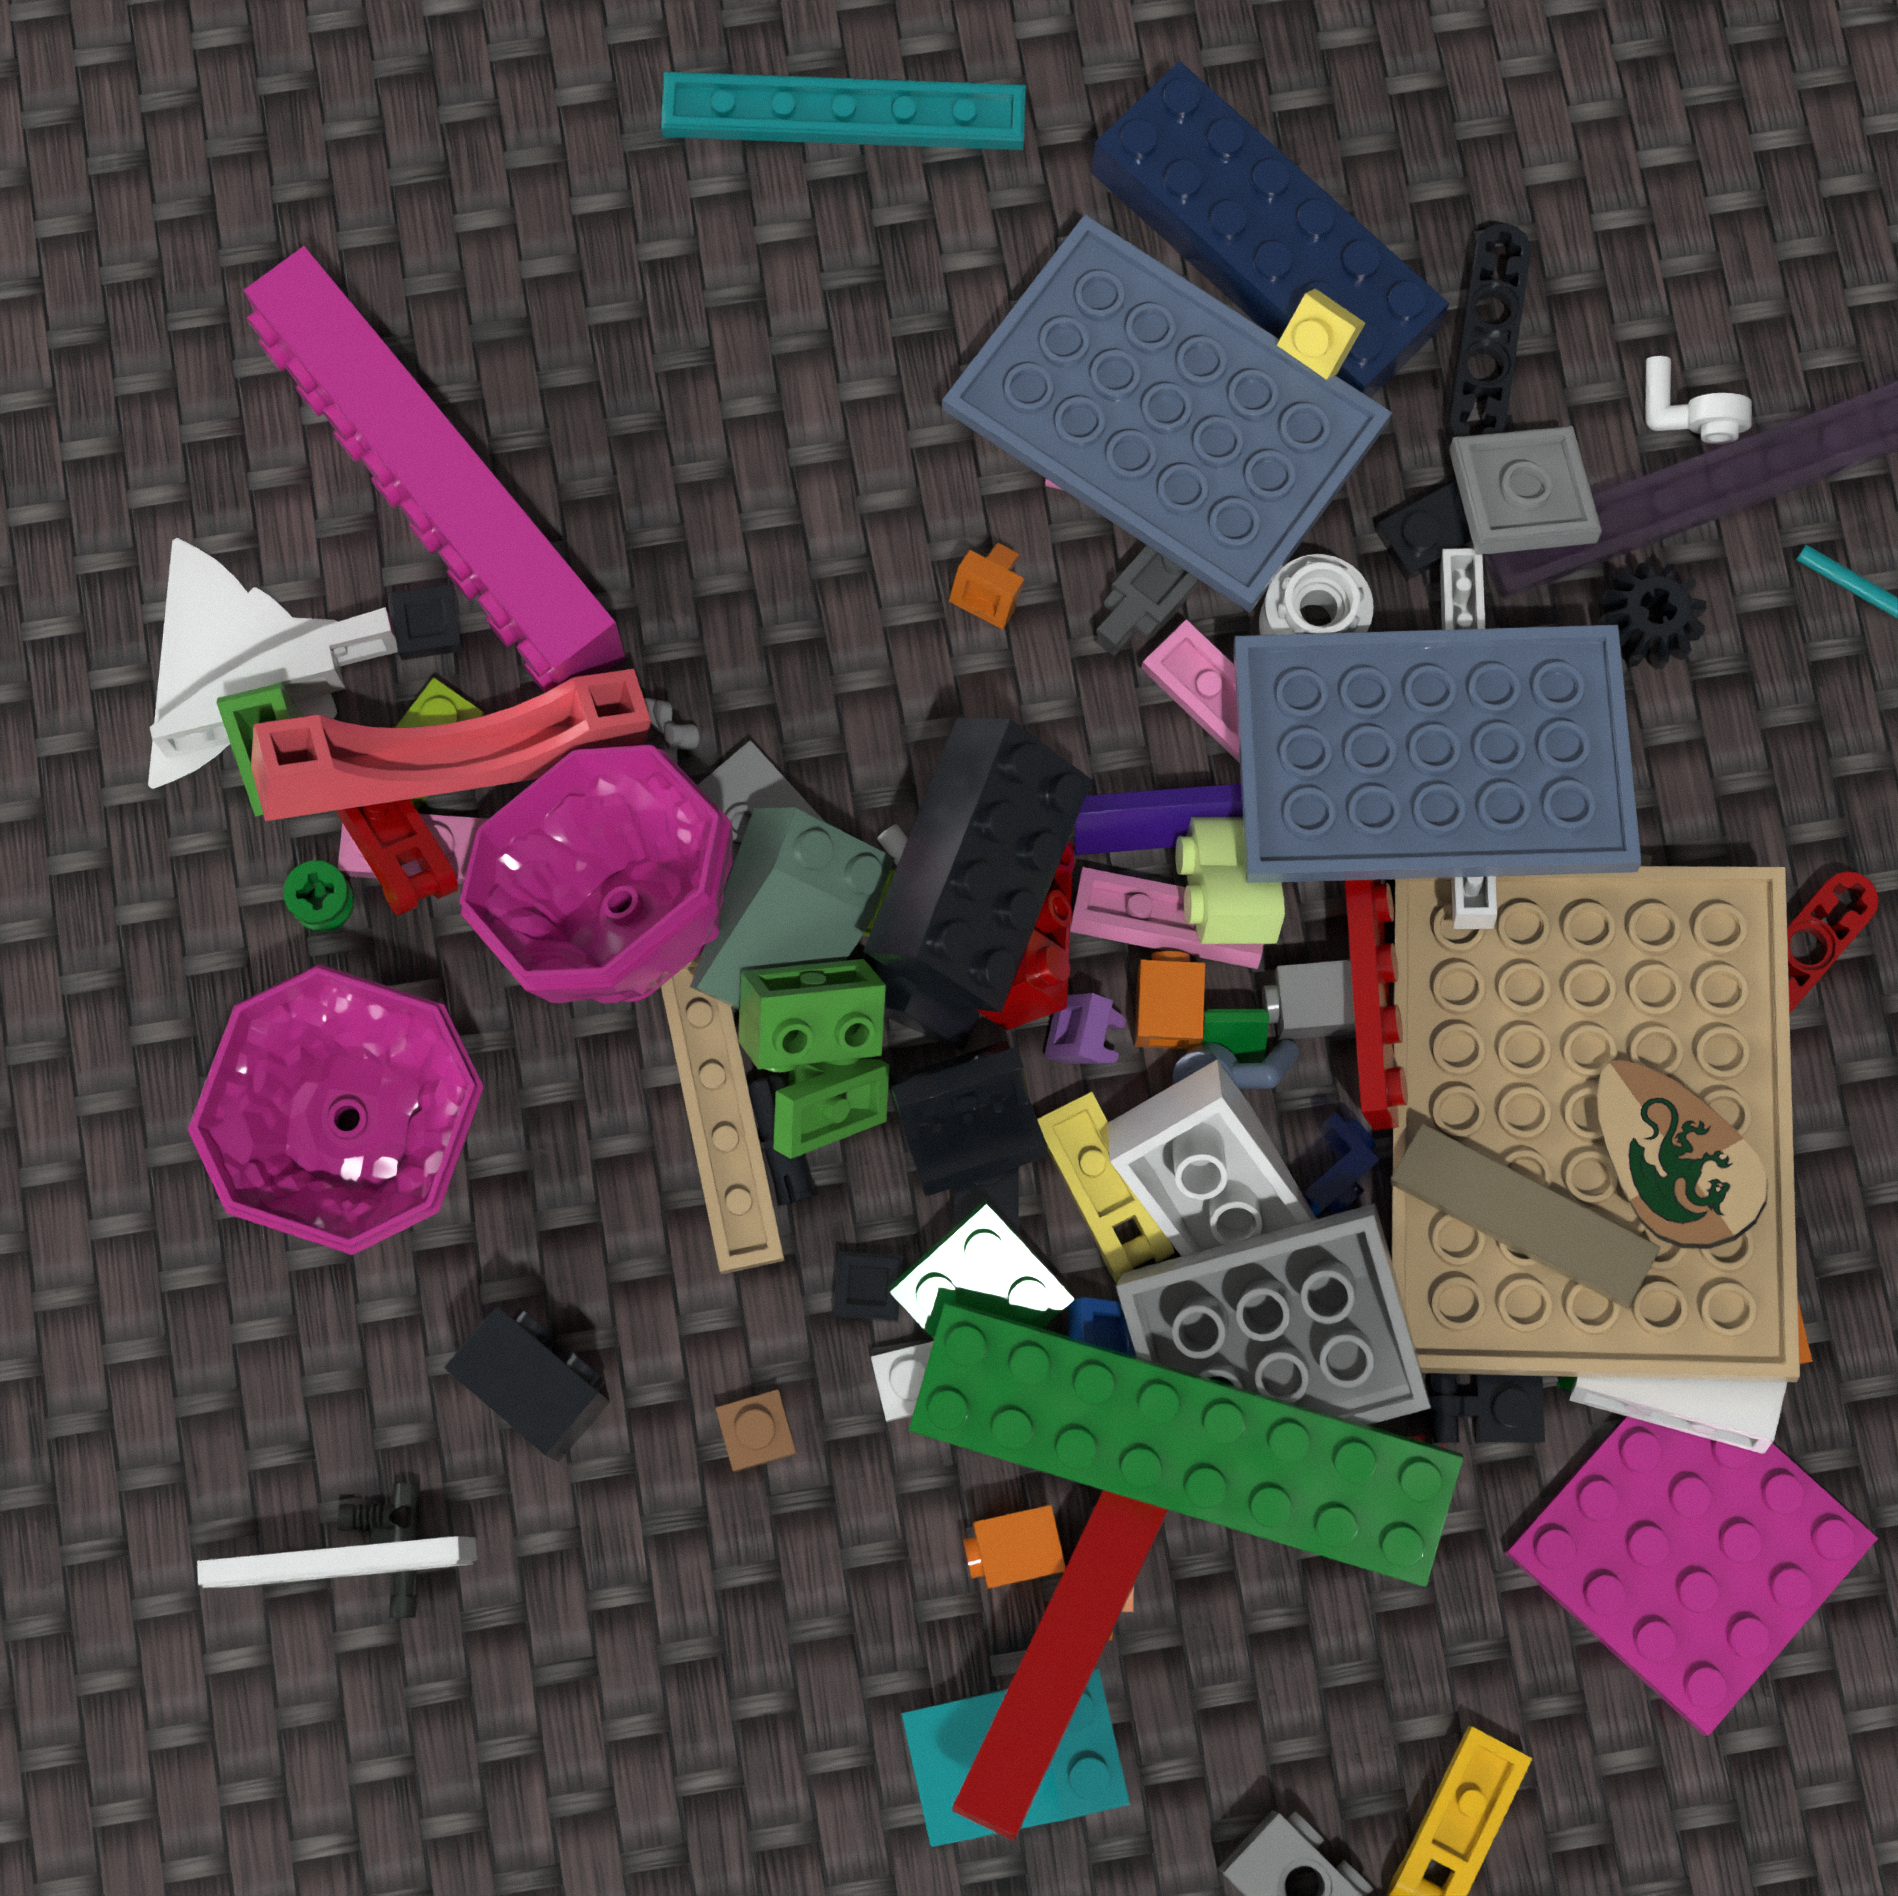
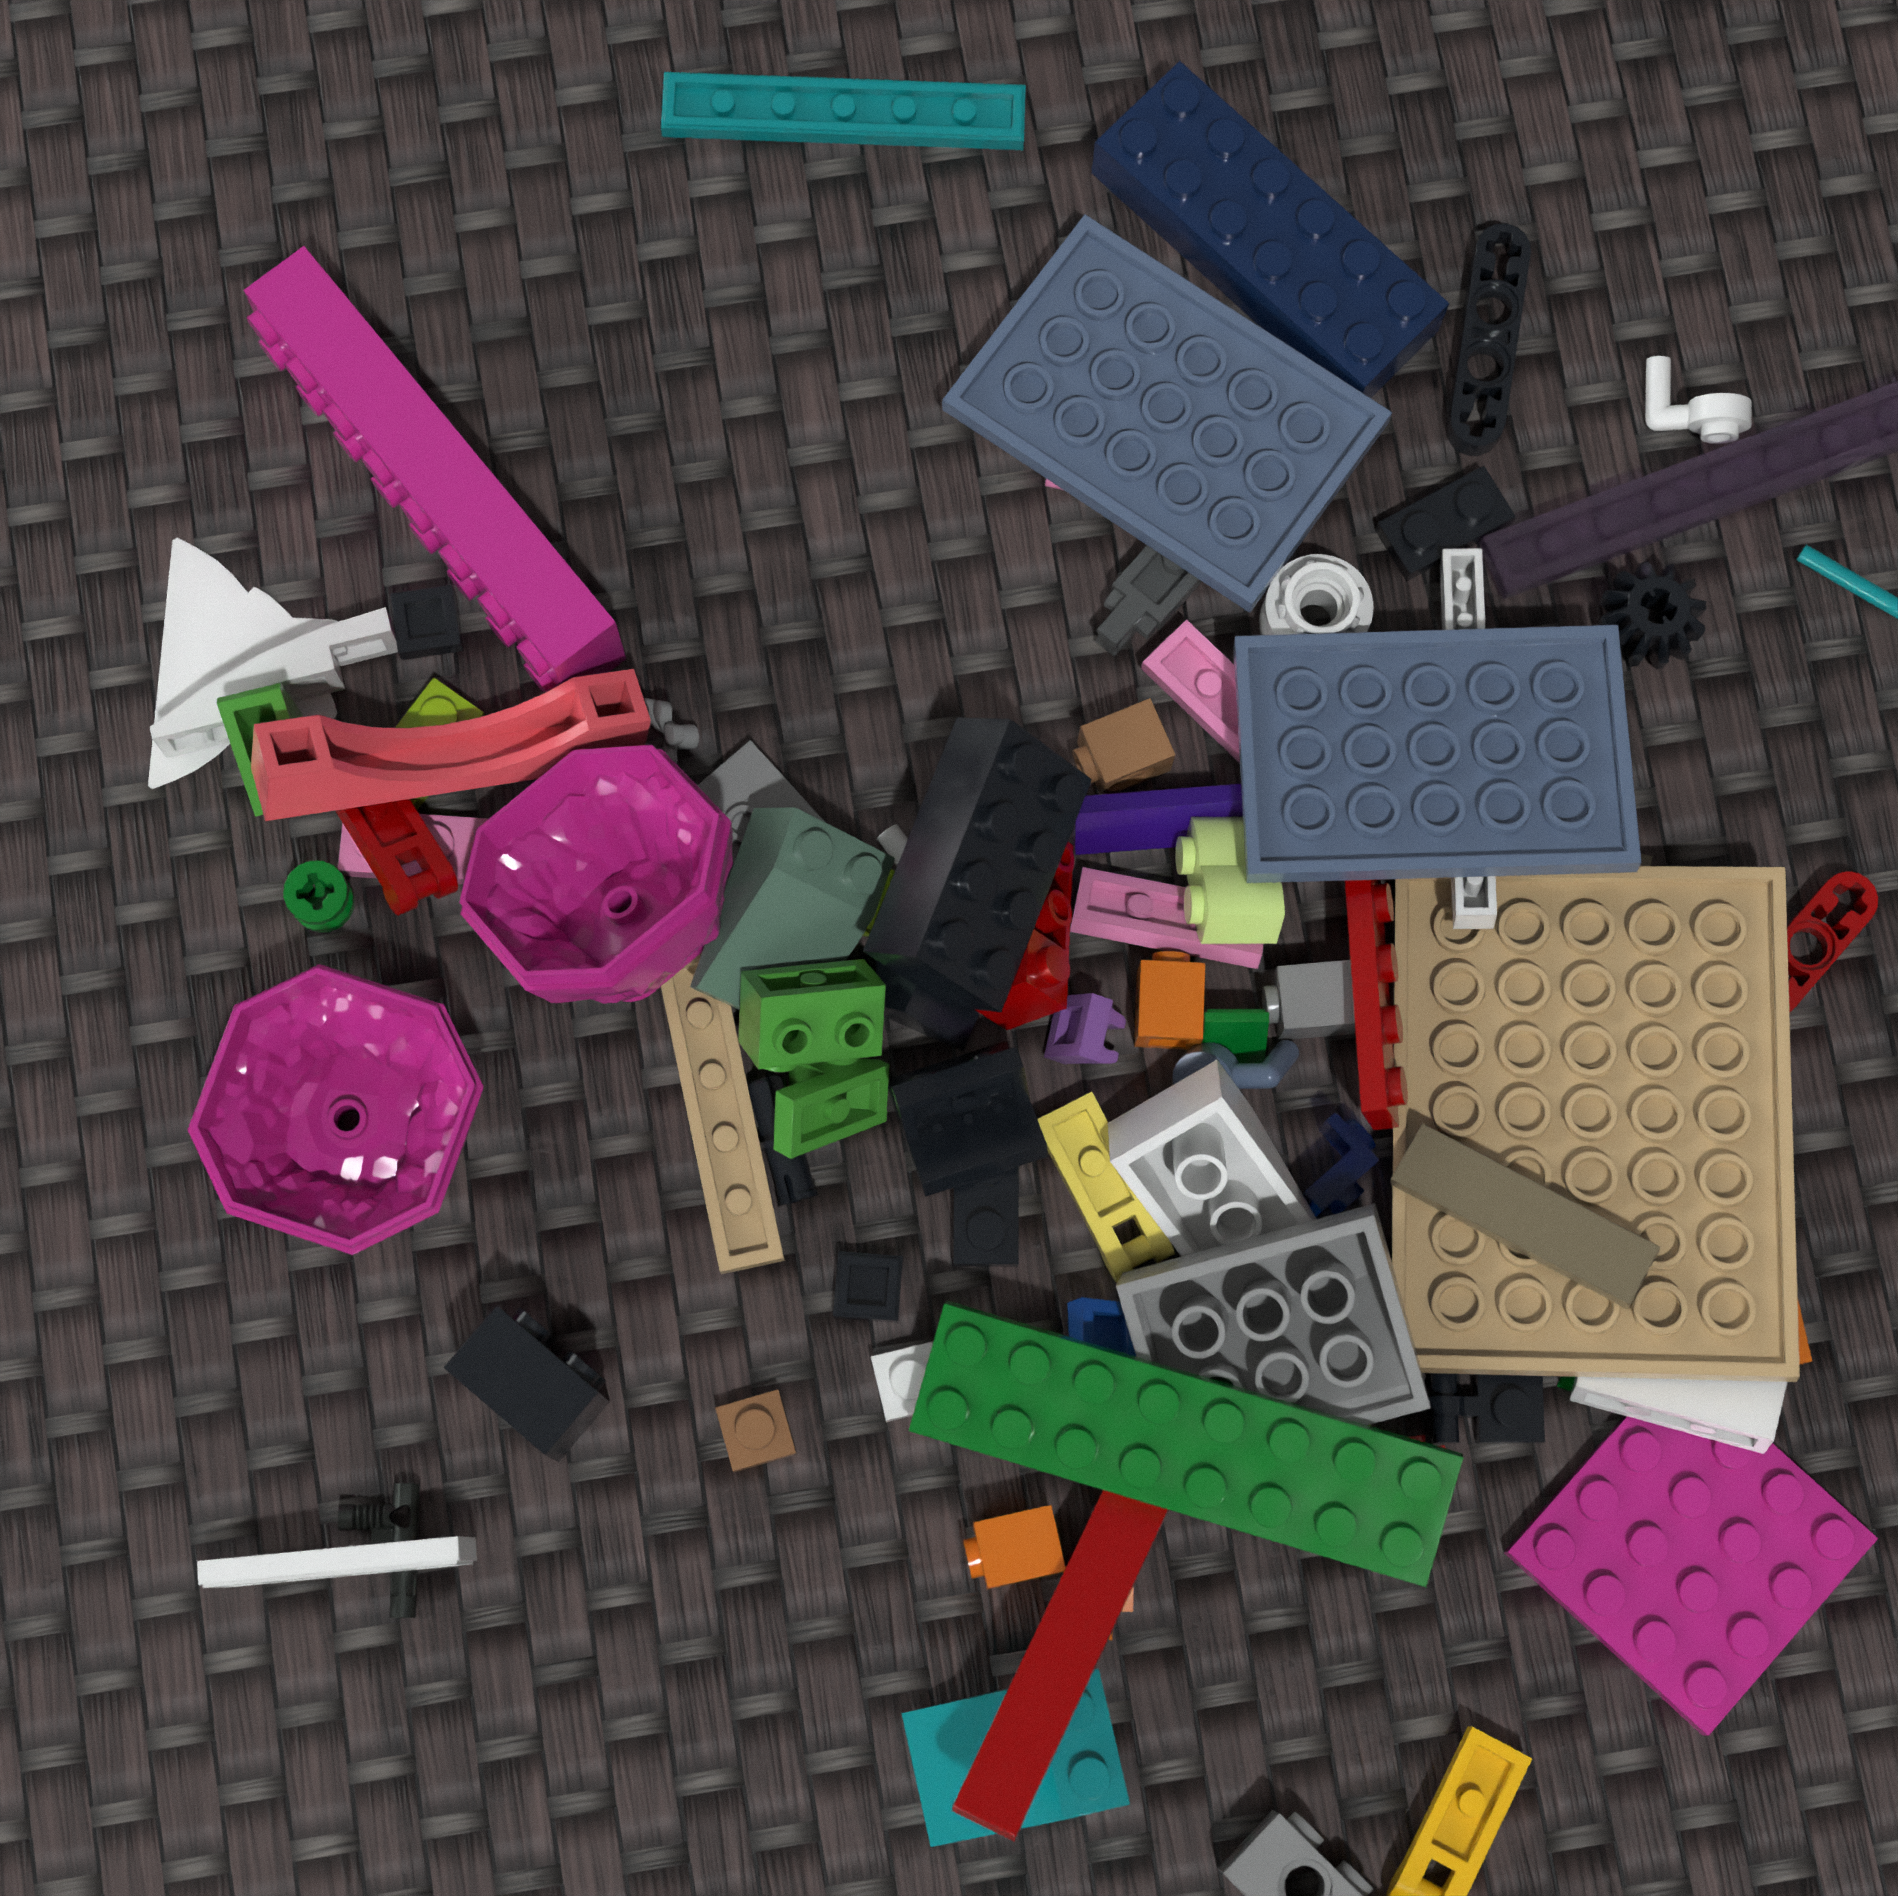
plate [889,1200,1074,1339] -> none
orange tile [948,543,1025,630] -> none
light yellow plate [1277,288,1365,380] -> none
light grey plate [1449,426,1602,555] -> none
shield [1597,1060,1768,1249] -> none
none -> medium nougat brick [1072,698,1175,794]

